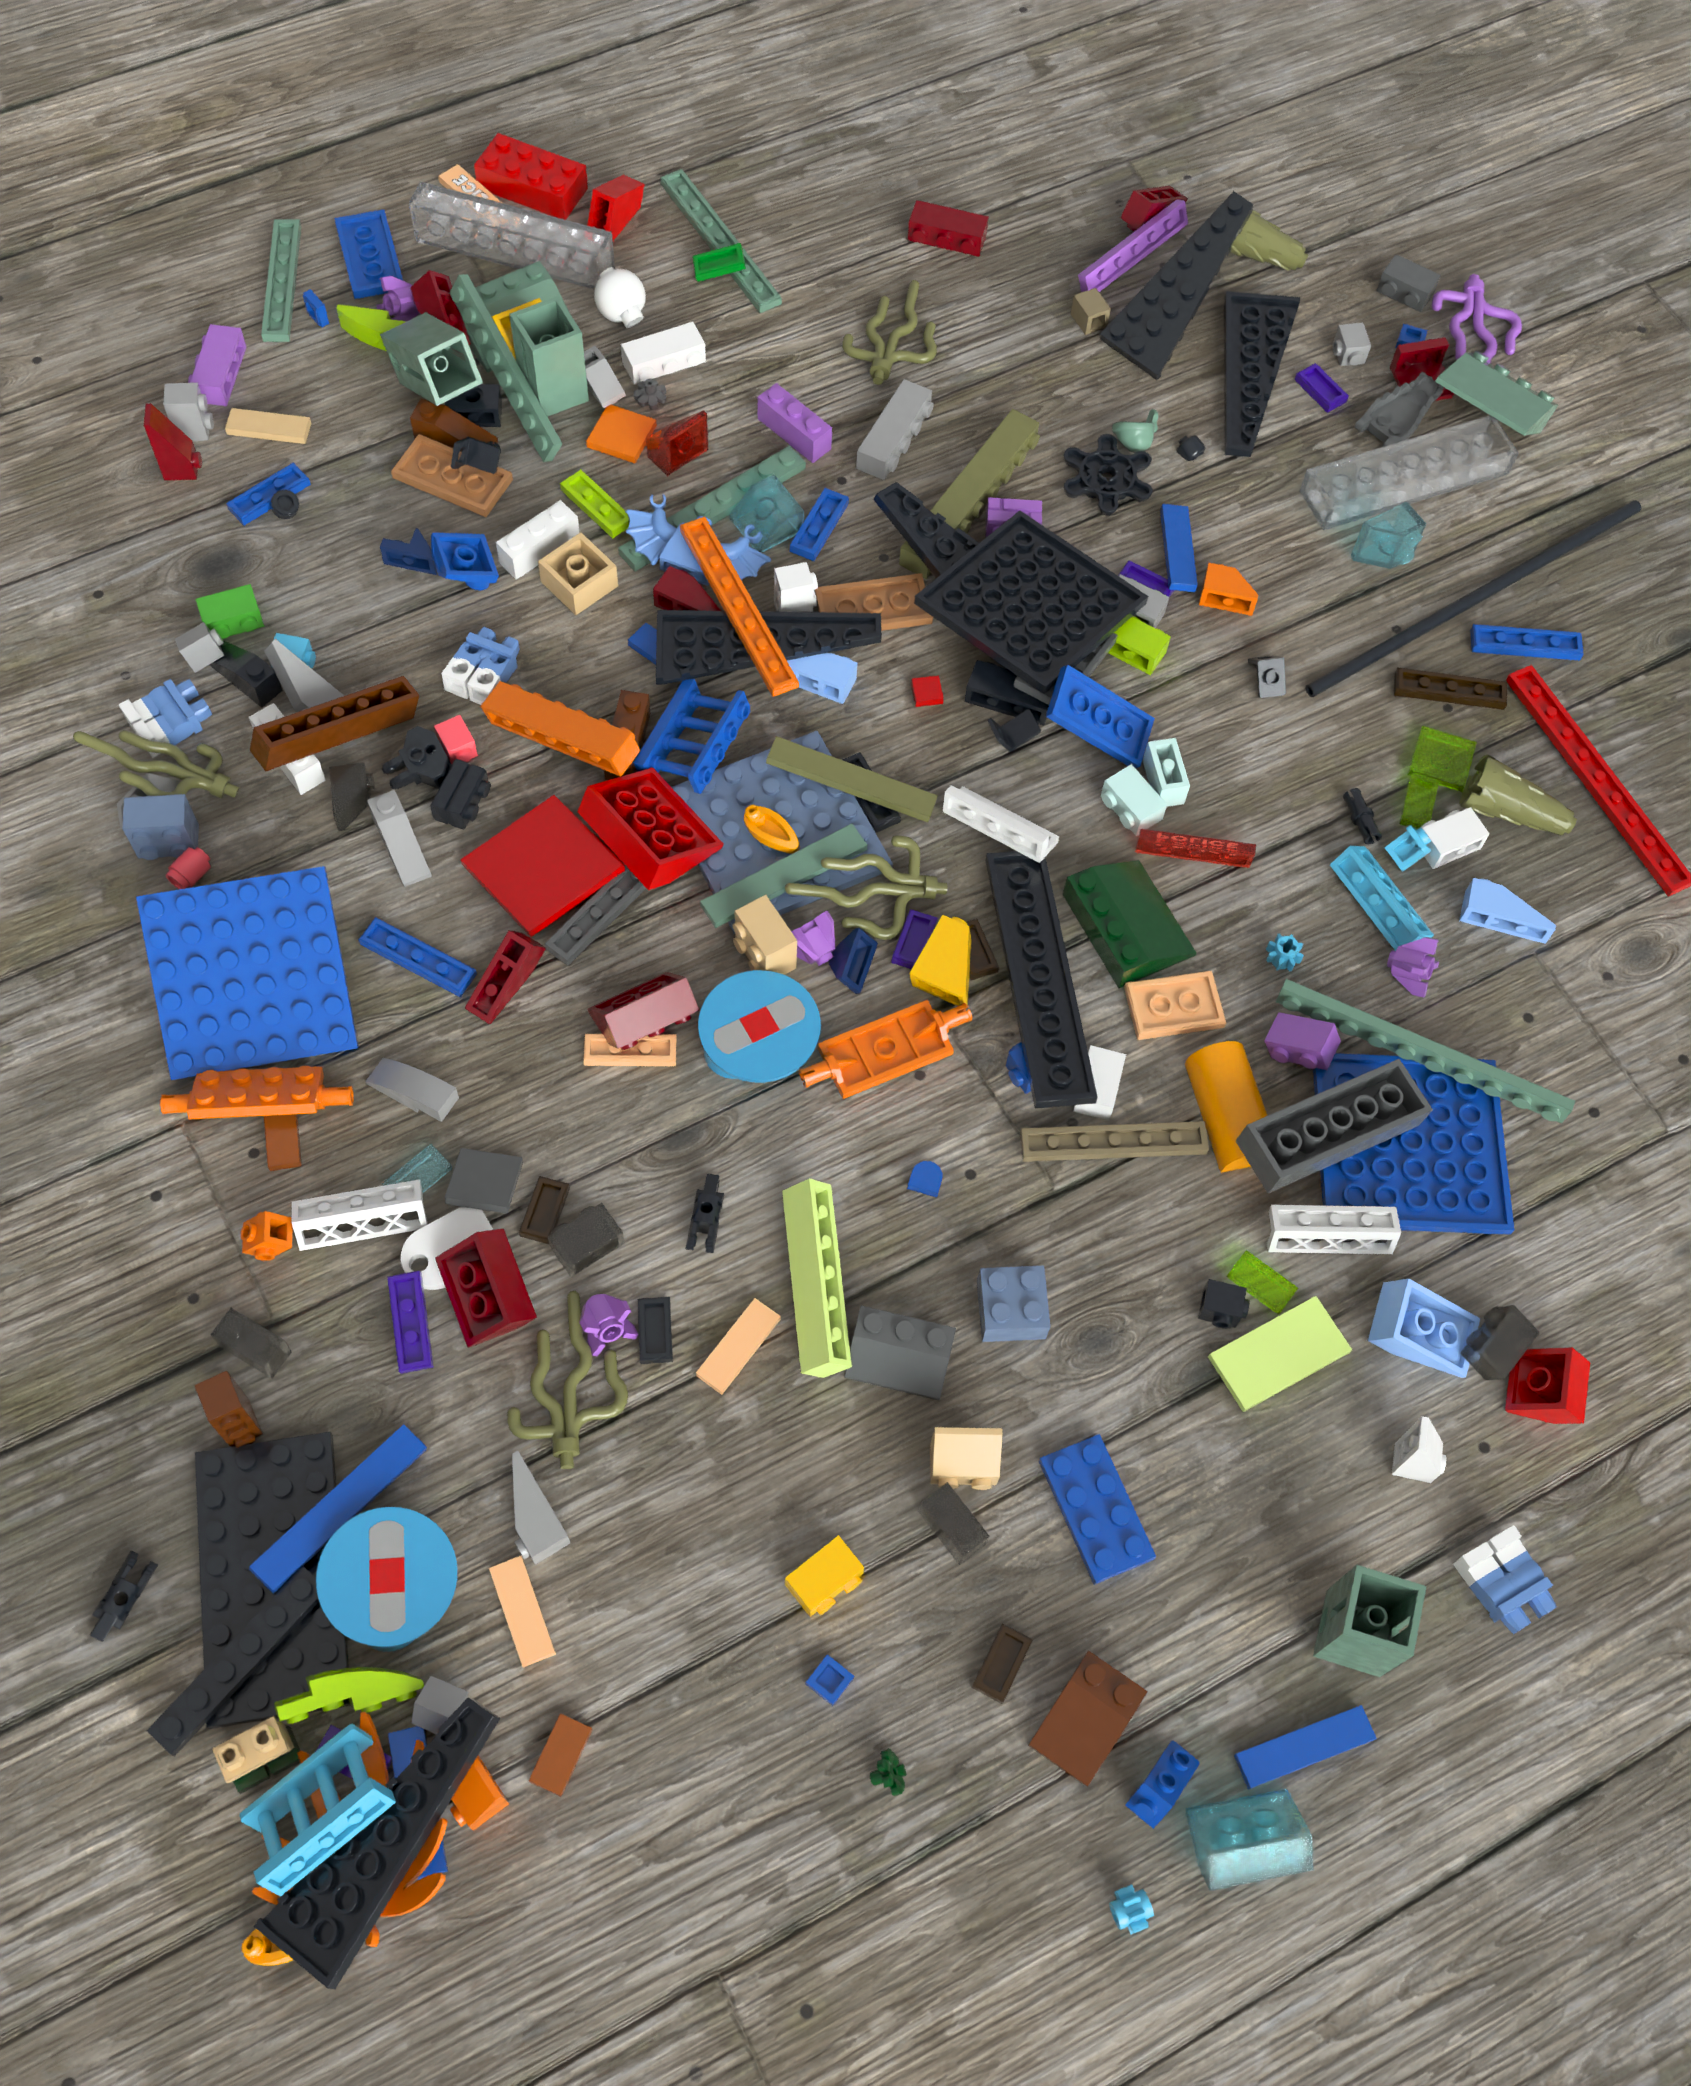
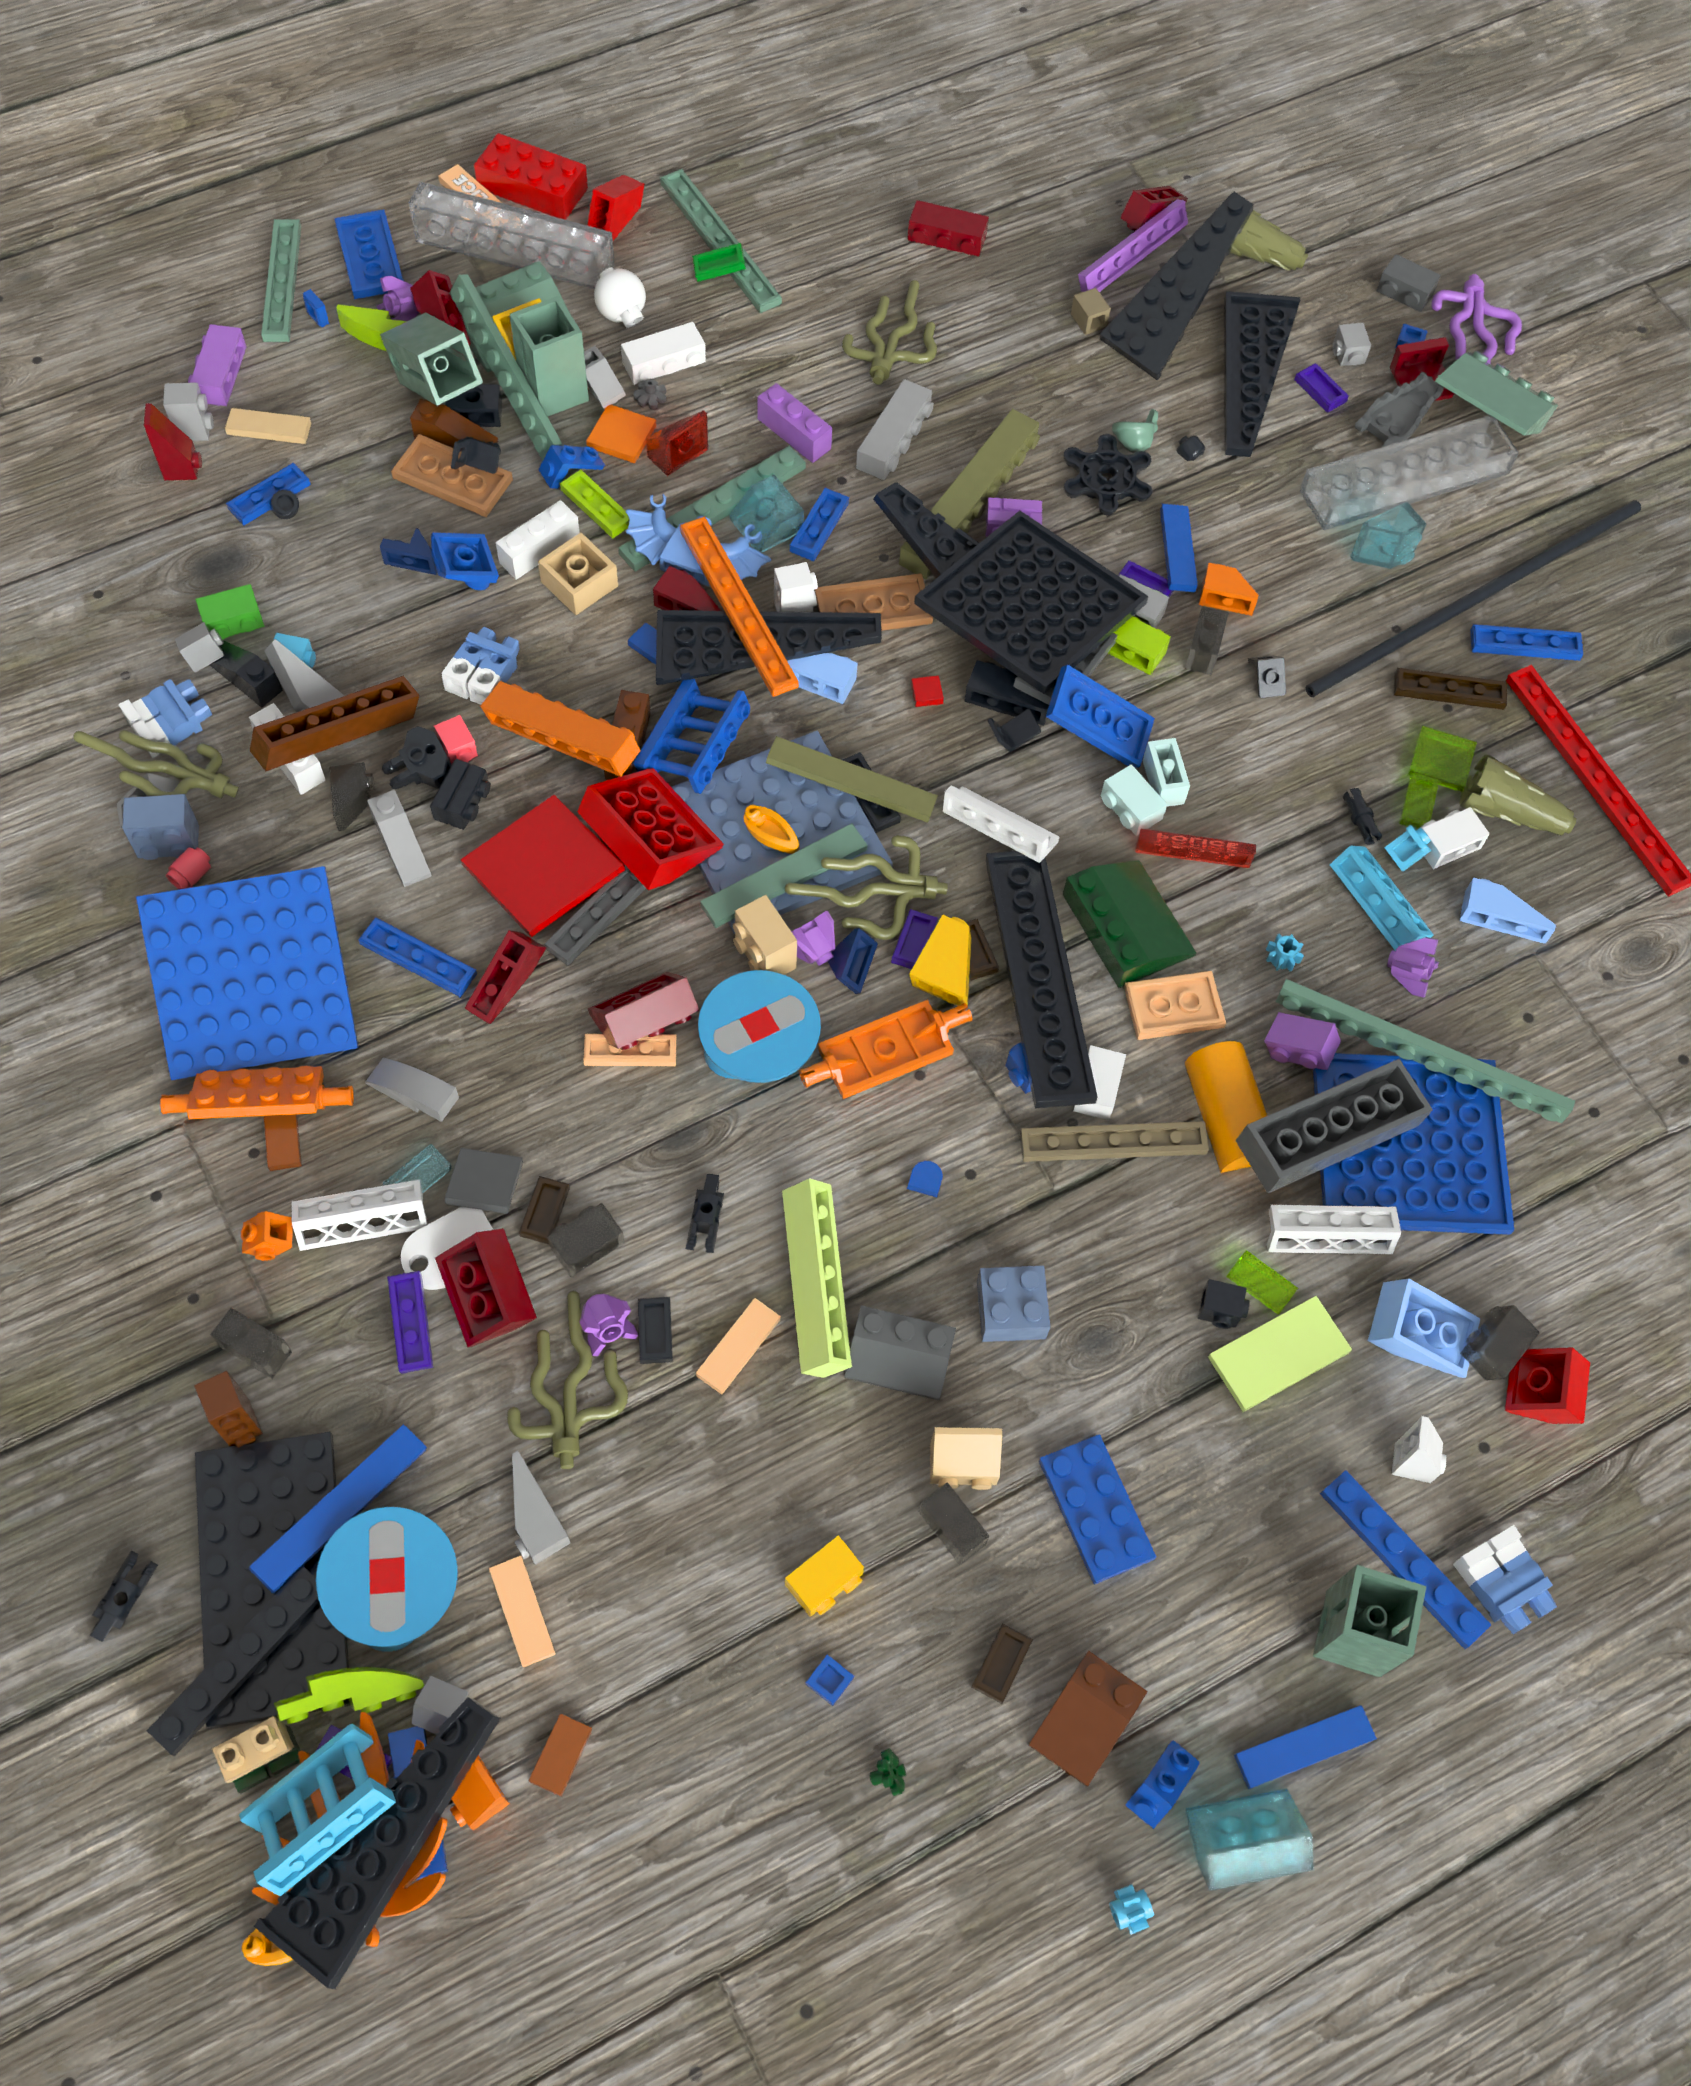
none -> blue bracket [538,445,605,489]
none -> clear smoke brick [1185,606,1229,675]
none -> blue plate [1320,1470,1491,1649]

